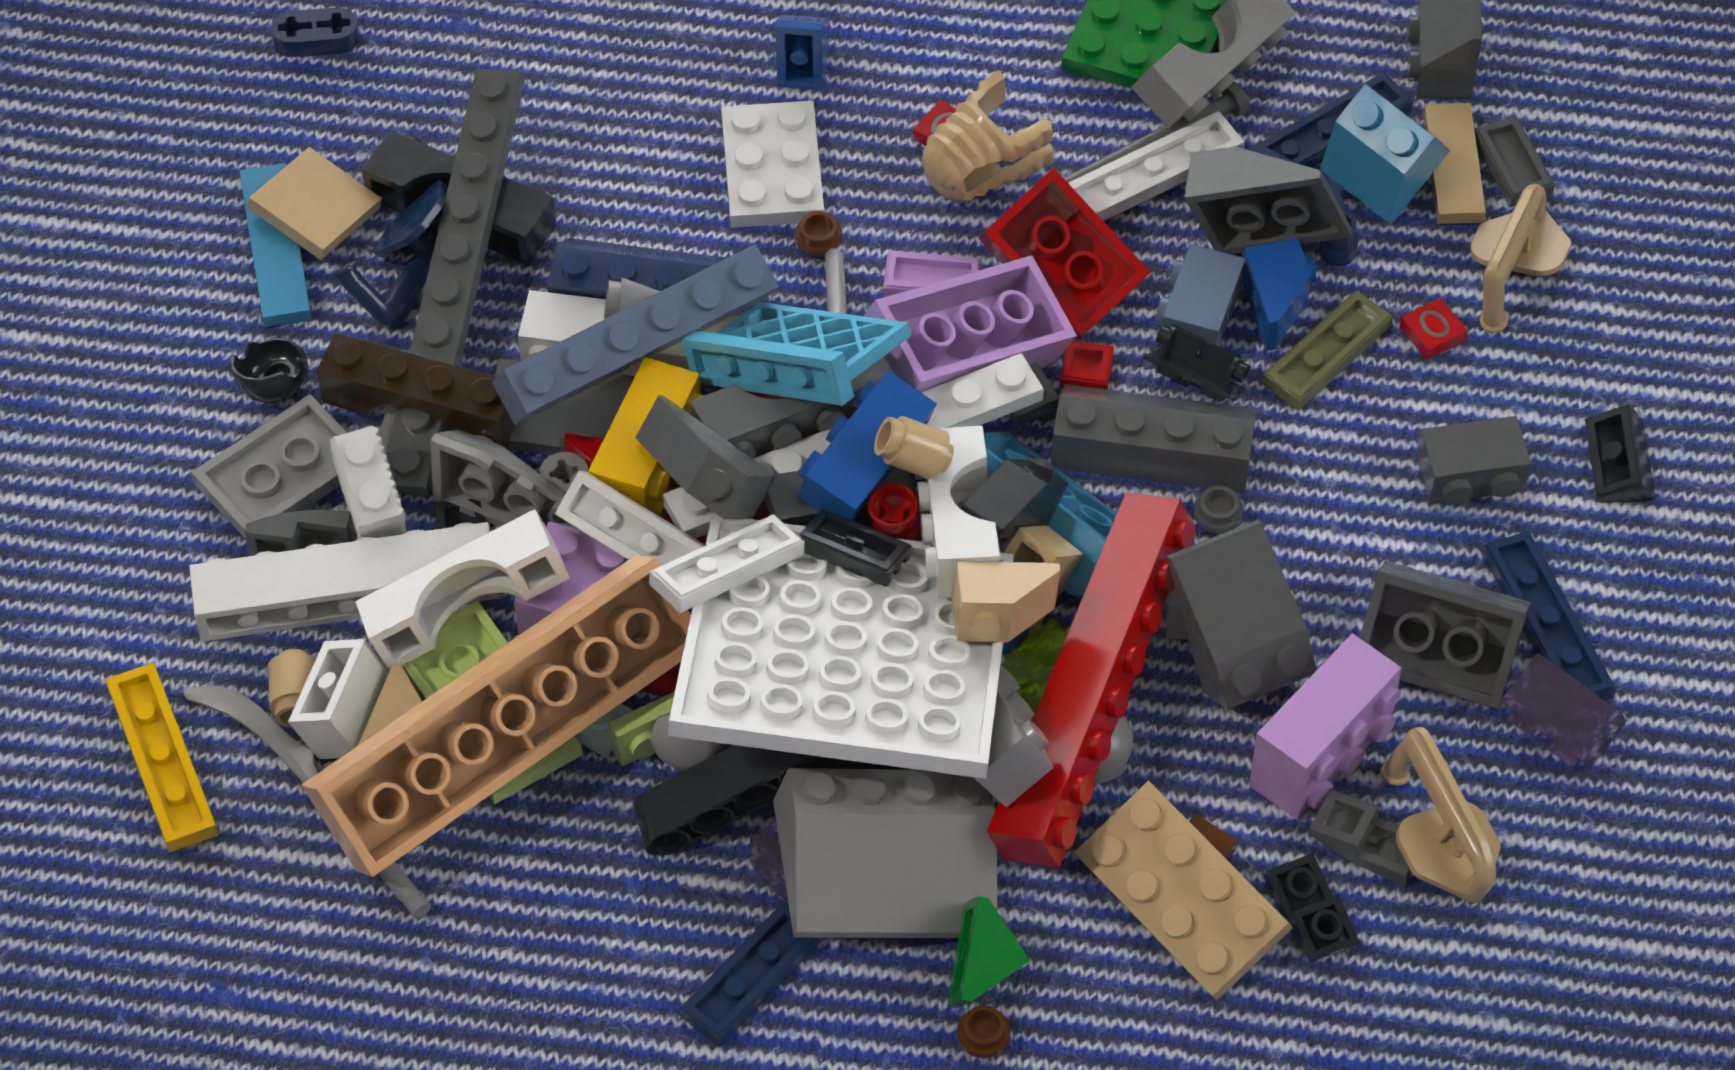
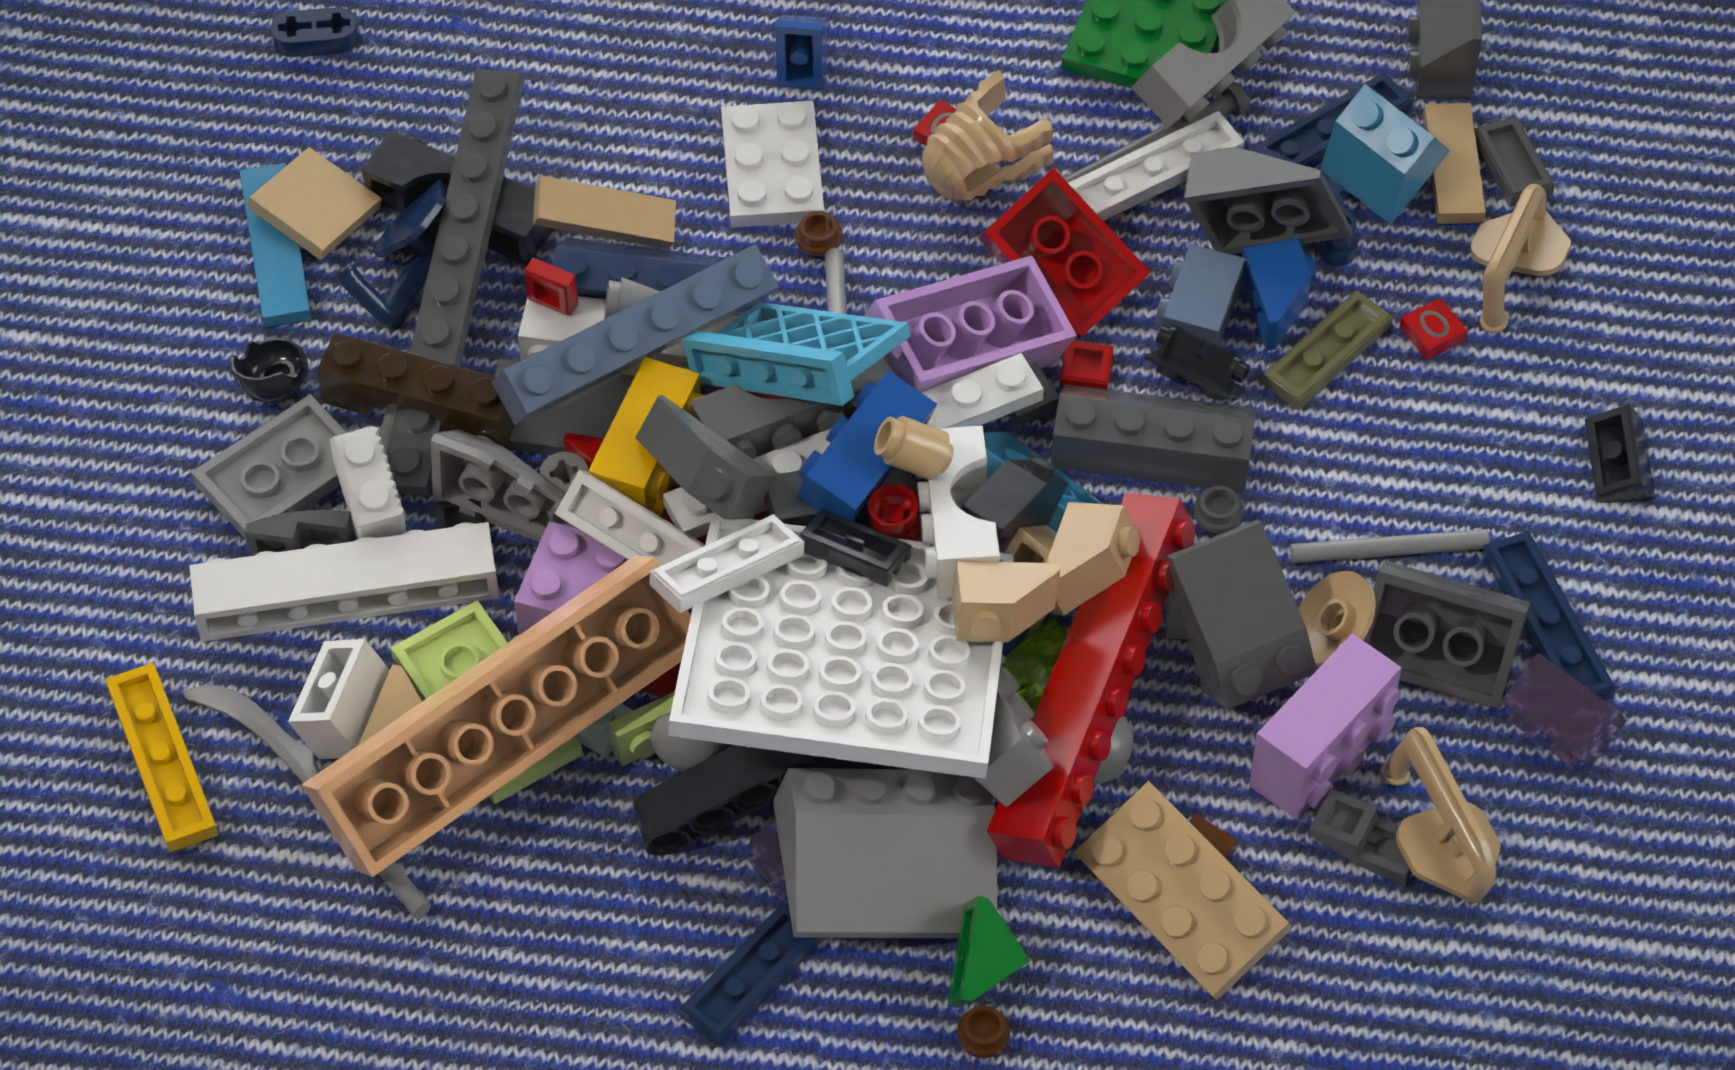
tan brick [268,649,316,728] -> none
white arch [355,509,570,671] -> none
lavender tile [883,250,982,298] -> none
black slope [1263,853,1360,963] -> none
dark grey brick [1416,416,1531,505] -> none
none -> red tile [525,258,578,316]
none -> tan tile [533,175,676,249]
none -> tan slope [1046,502,1140,615]
none -> light grey bar [1290,529,1490,564]
none -> tan dish [1298,571,1376,666]

